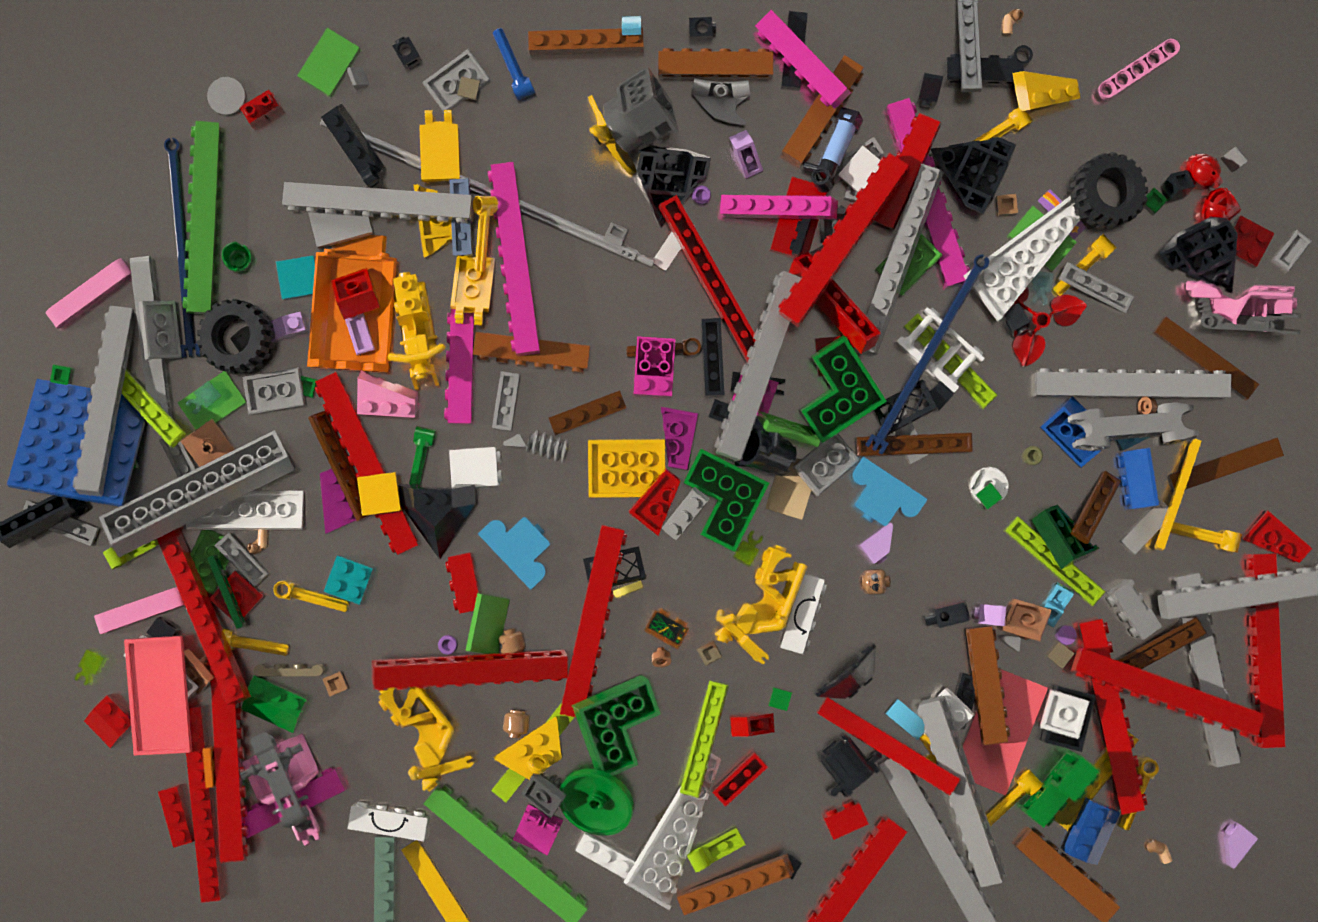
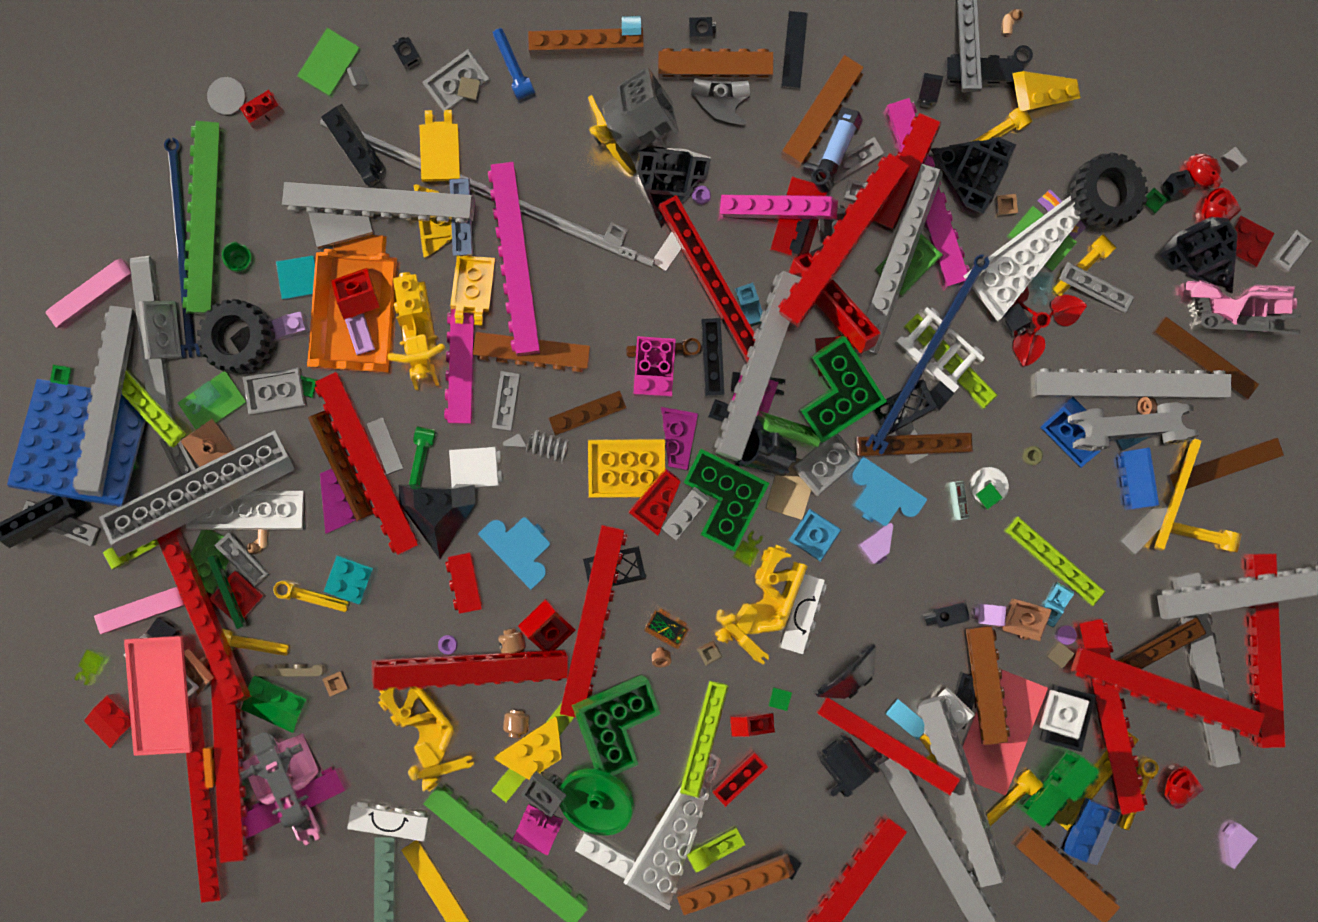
red brick [158,784,195,848] -> none
bright pink wedge [357,370,418,418] -> none
yellow tile [357,472,401,516] -> none
bright green tile [466,593,510,654] -> none
yellow axle [472,196,498,271] -> none
yellow tile [527,755,548,774] -> none
light yellow tile [613,581,643,598] -> none
lavender slope [729,130,763,178] -> none
dark pink brick [755,10,851,109] -> none
red brick [823,800,869,840] -> none
white tile [838,146,880,192] -> none
medium nougat head [862,569,891,595] -> none
light grey slope [999,635,1021,652] -> none
dark green wedge [1032,504,1100,569] -> none
reddish brown tile [1070,471,1121,544] -> none
bright pink beam [1096,39,1180,101] -> none
light grey wedge [1106,579,1162,640] -> none
arm [1147,840,1173,864] -> none
red wing [1242,510,1313,563] -> none
none -> white sticker [367,417,403,474]
none -> red slope [518,599,576,651]
none -> medium azure slope [735,283,763,326]
none -> dark azure tile [789,509,842,562]
none -> light aqua slope [949,481,969,520]
none -> red helmet [1165,766,1205,809]

